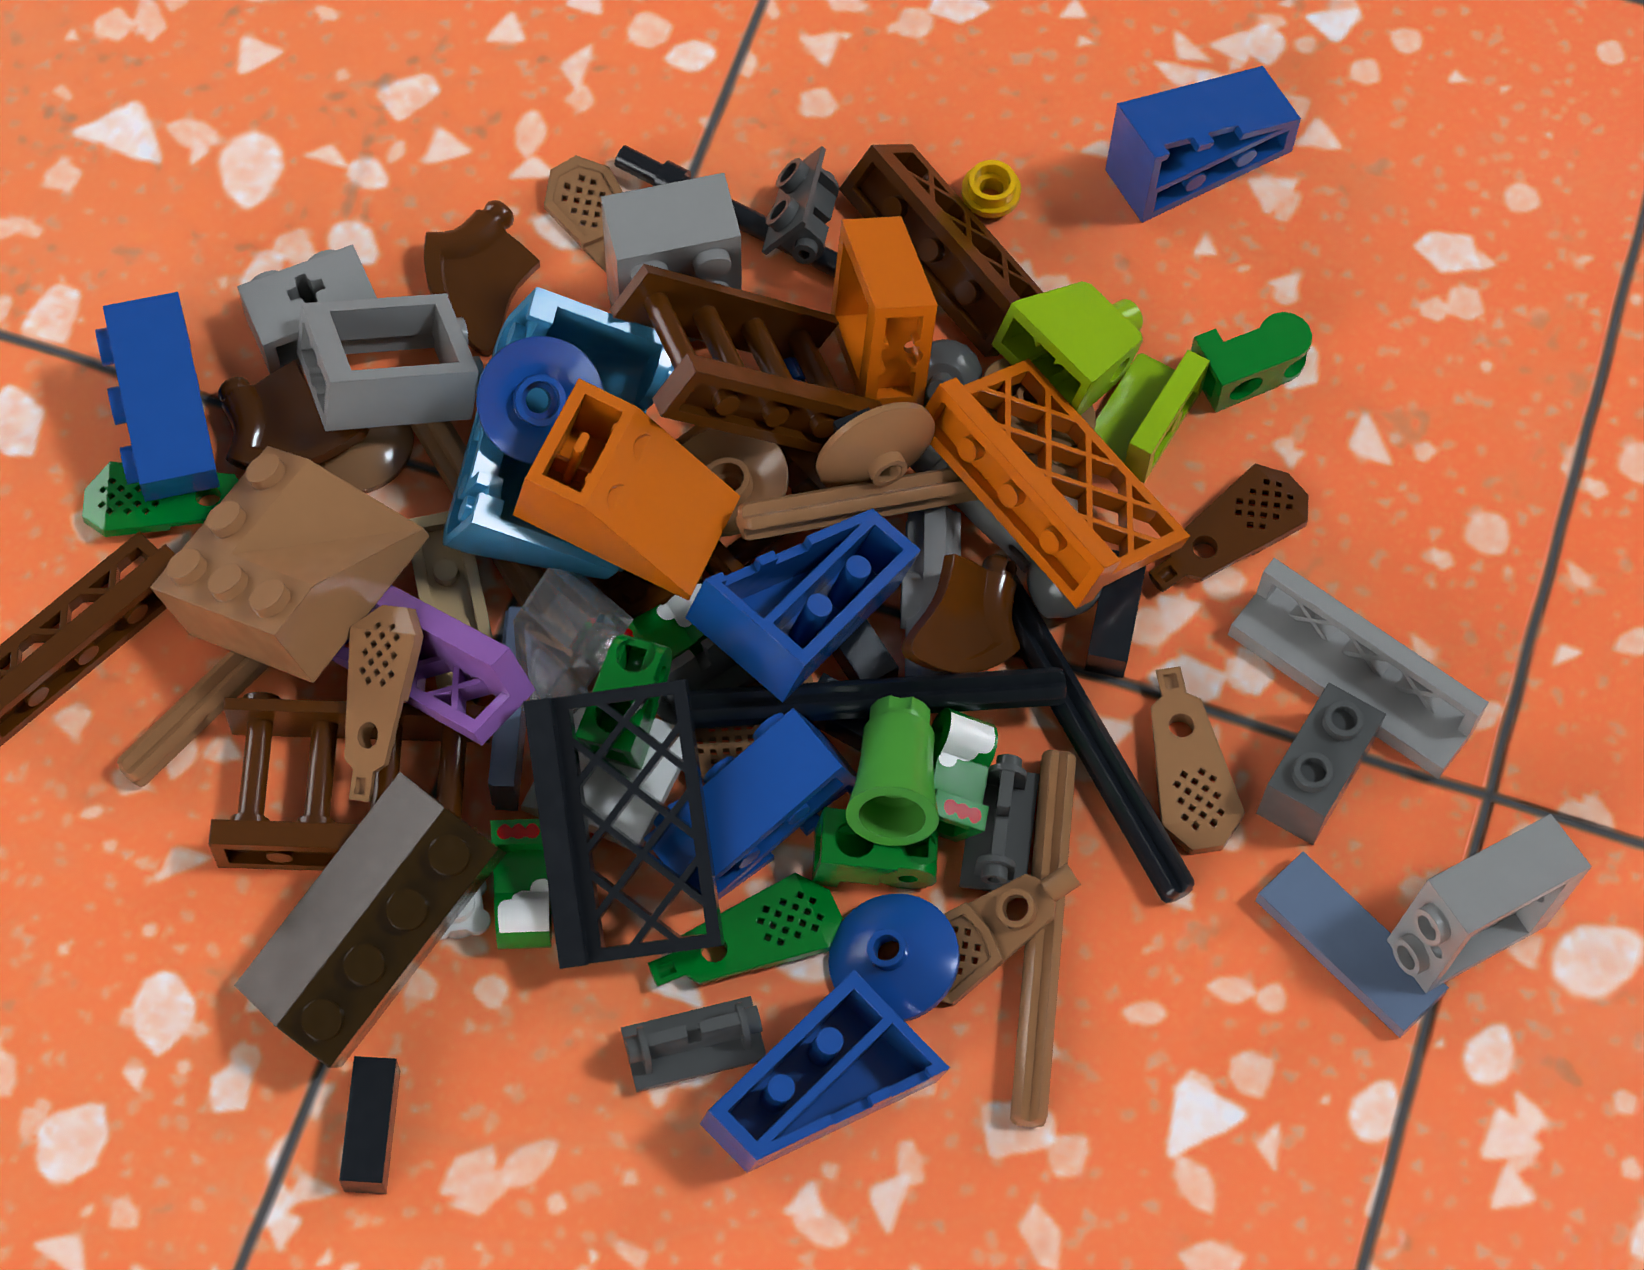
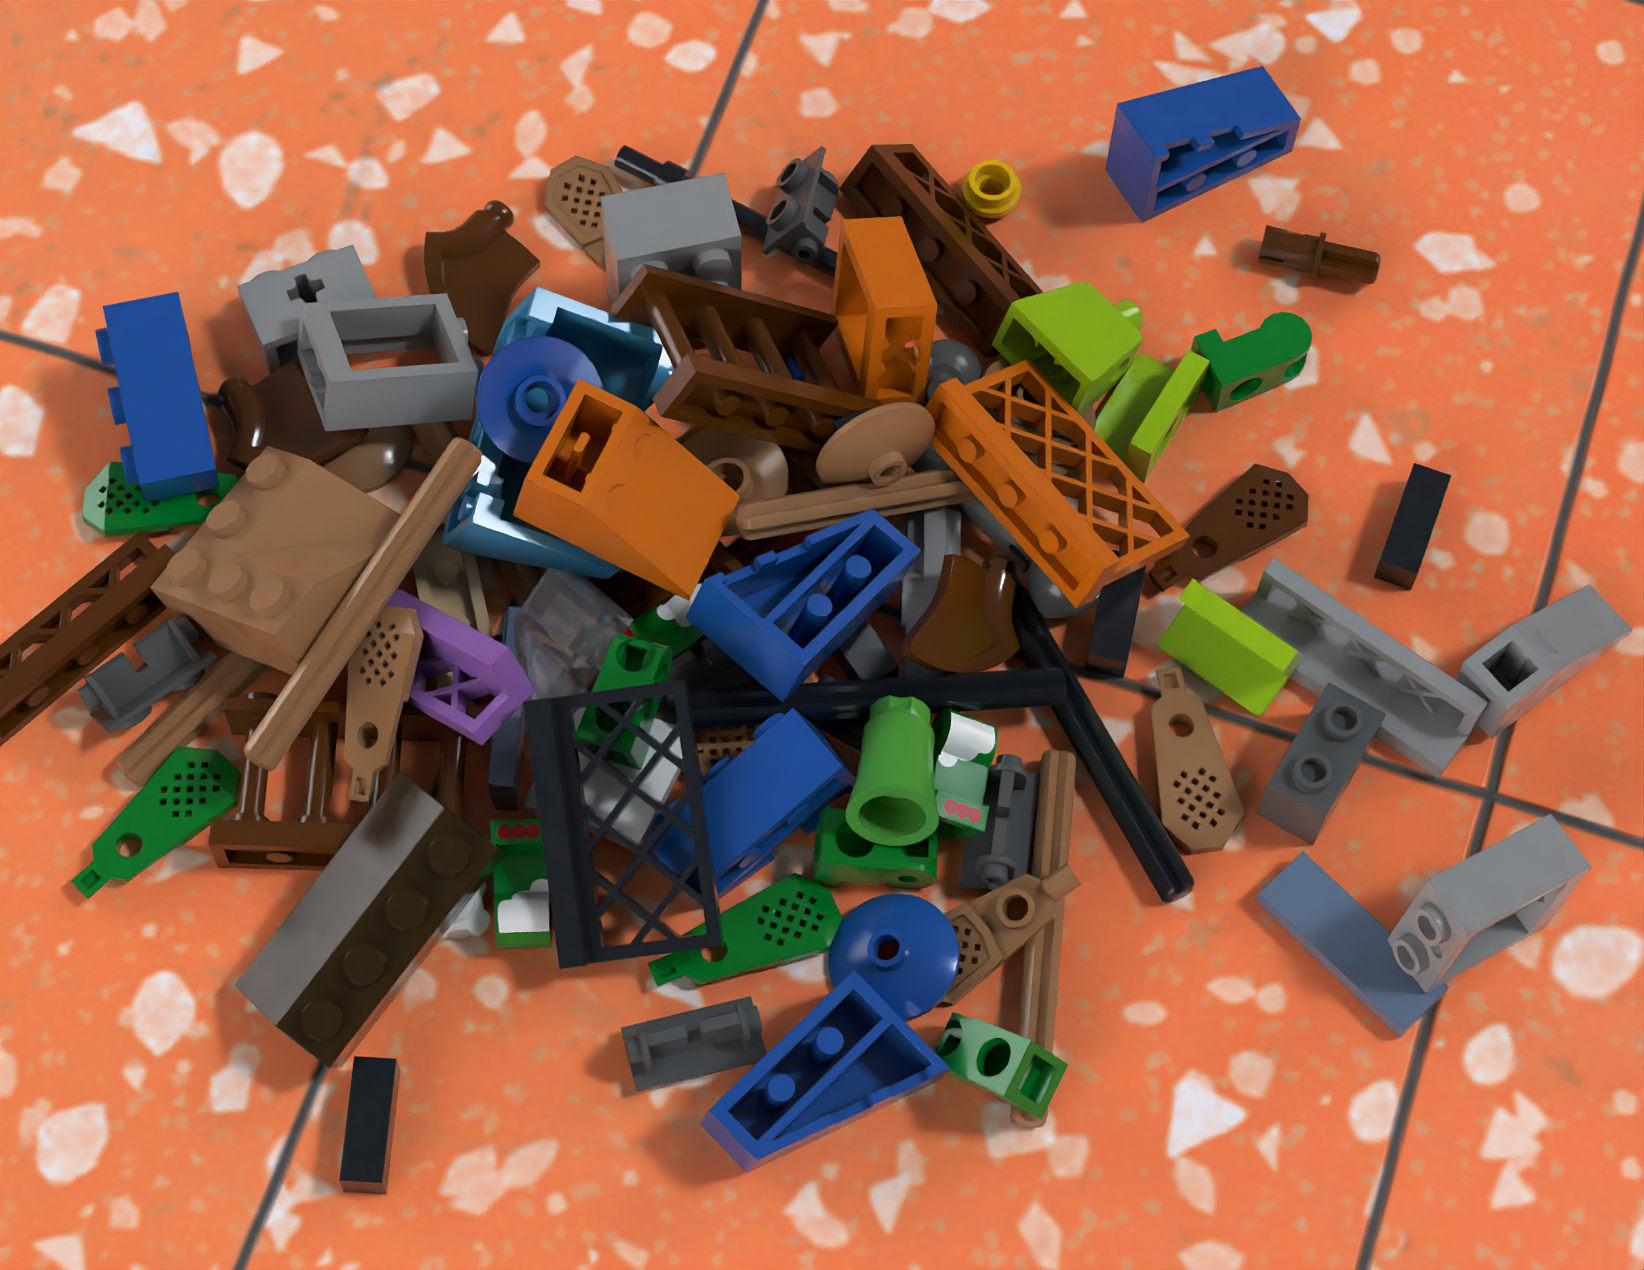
none -> green piece [71,746,241,899]
none -> dark grey hinge [77,616,218,734]
none -> medium nougat axle [244,437,482,771]
none -> green leg [934,1012,1068,1120]
none -> lime panel [1158,578,1305,716]
none -> reddish brown axle [1257,225,1381,284]
none -> black piece [1374,463,1451,590]
none -> light grey slope [1455,584,1633,739]

